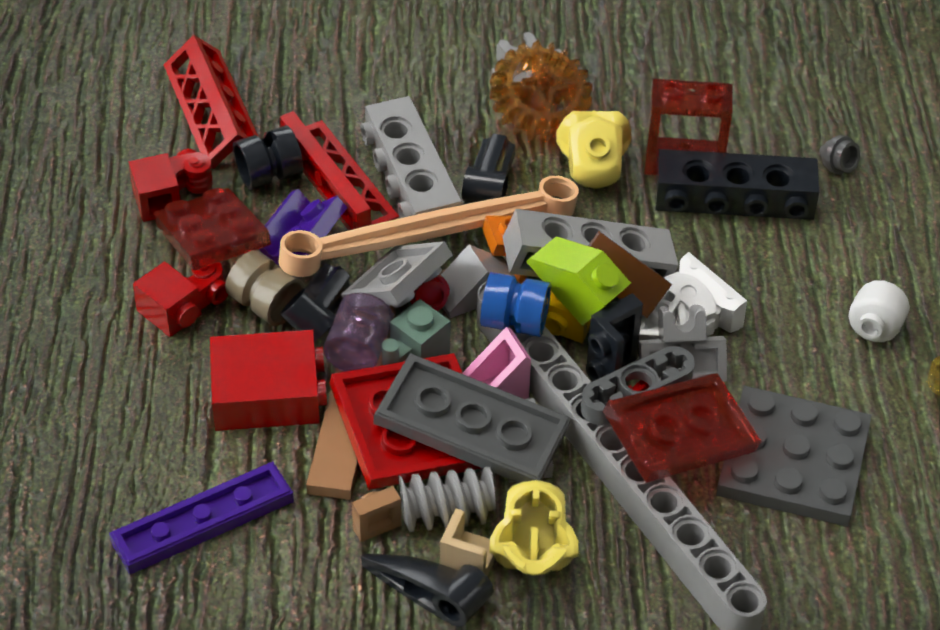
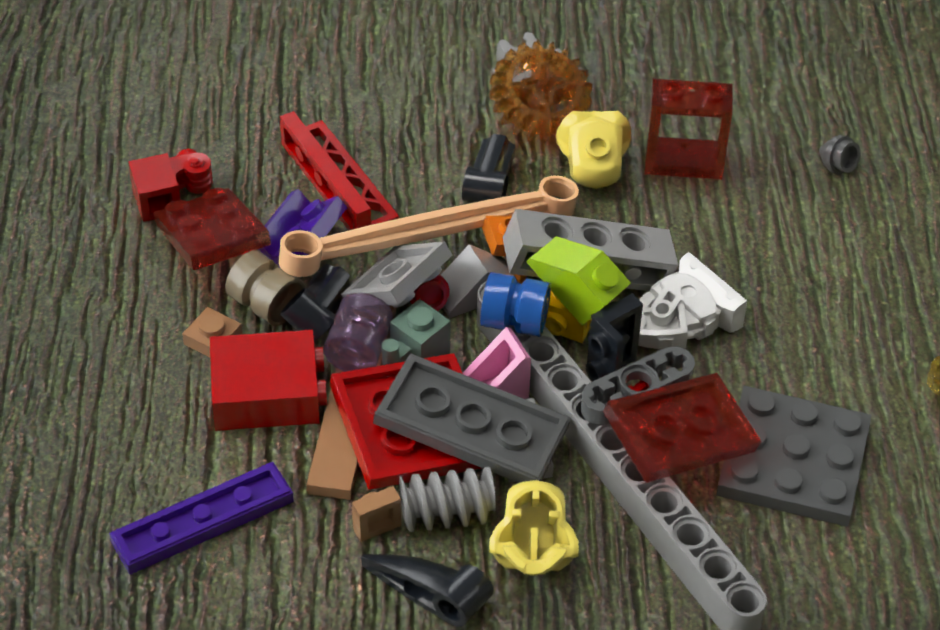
red brick [133,257,228,337] -> none
red fence [164,35,259,169] -> none
black wheel [233,125,304,190] -> none
light grey brick [360,96,461,218] -> none
tan panel [440,508,495,576] -> none
reddish brown slope [588,231,672,318] -> none
light grey plate [639,304,727,383] -> none
black brick [655,149,819,220] -> none
white head [848,280,910,342] -> none
none -> medium nougat plate [182,307,243,357]

